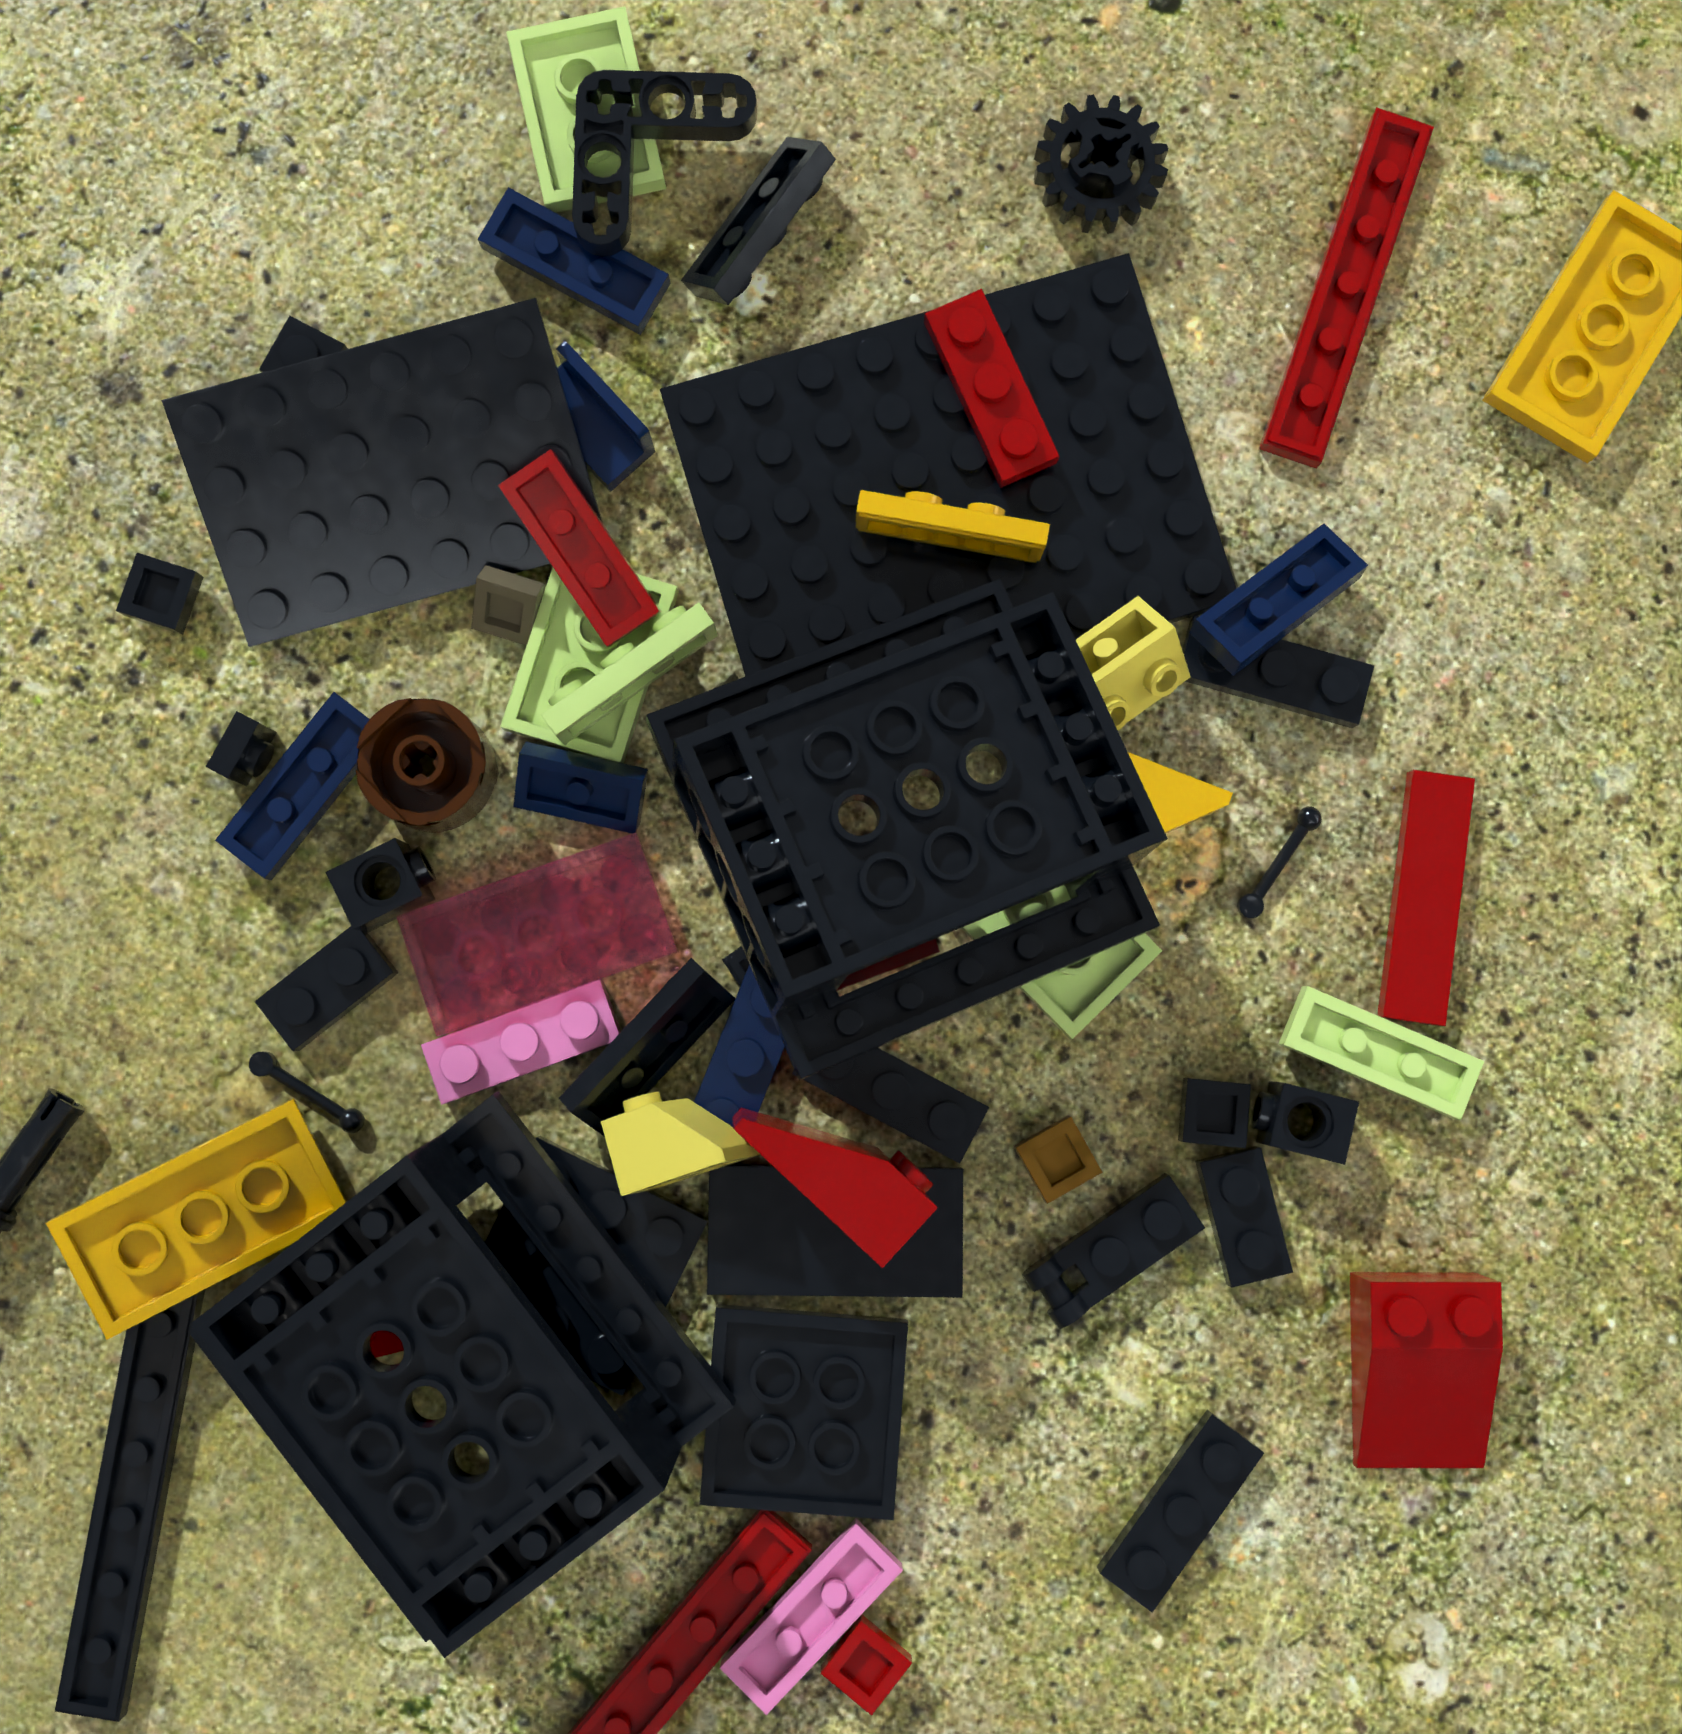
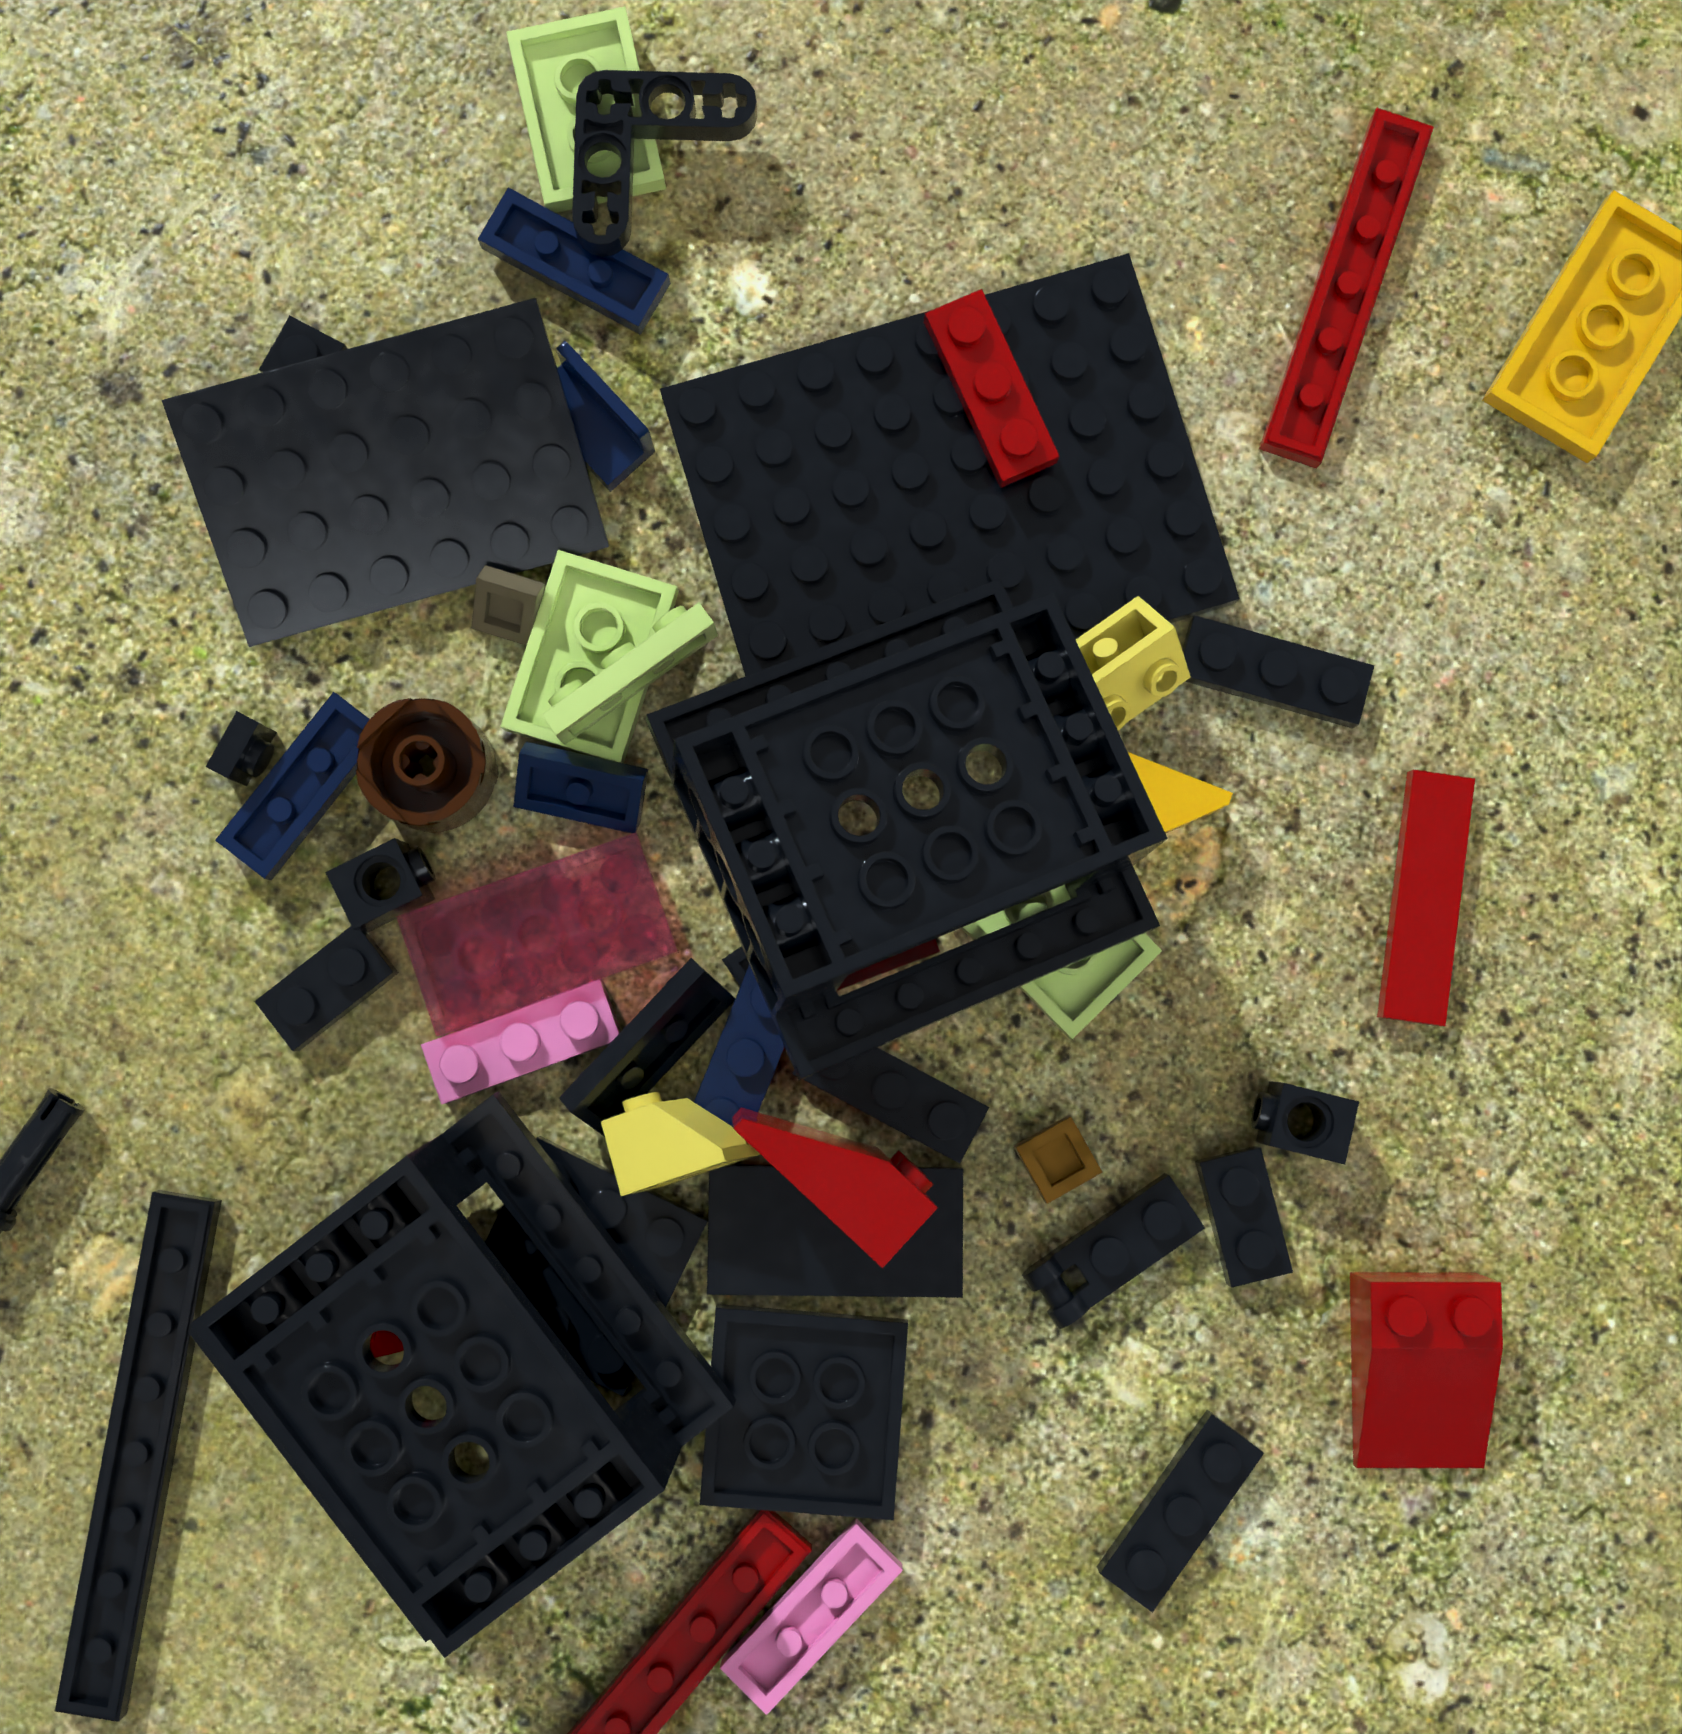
yellow plate [46,1098,347,1340] -> none
black plate [116,553,204,635] -> none
black hinge [249,1052,364,1133] -> none
red plate [498,449,662,647] -> none
black plate [681,137,836,305] -> none
red plate [821,1615,912,1716] -> none
yellow plate [855,490,1050,563] -> none
black gear [1034,94,1168,234] -> none
black plate [1178,1078,1251,1148] -> none
dark blue plate [1189,524,1368,676] -> none
black hinge [1237,806,1322,918] -> none
yellowish green plate [1279,986,1484,1120] -> none

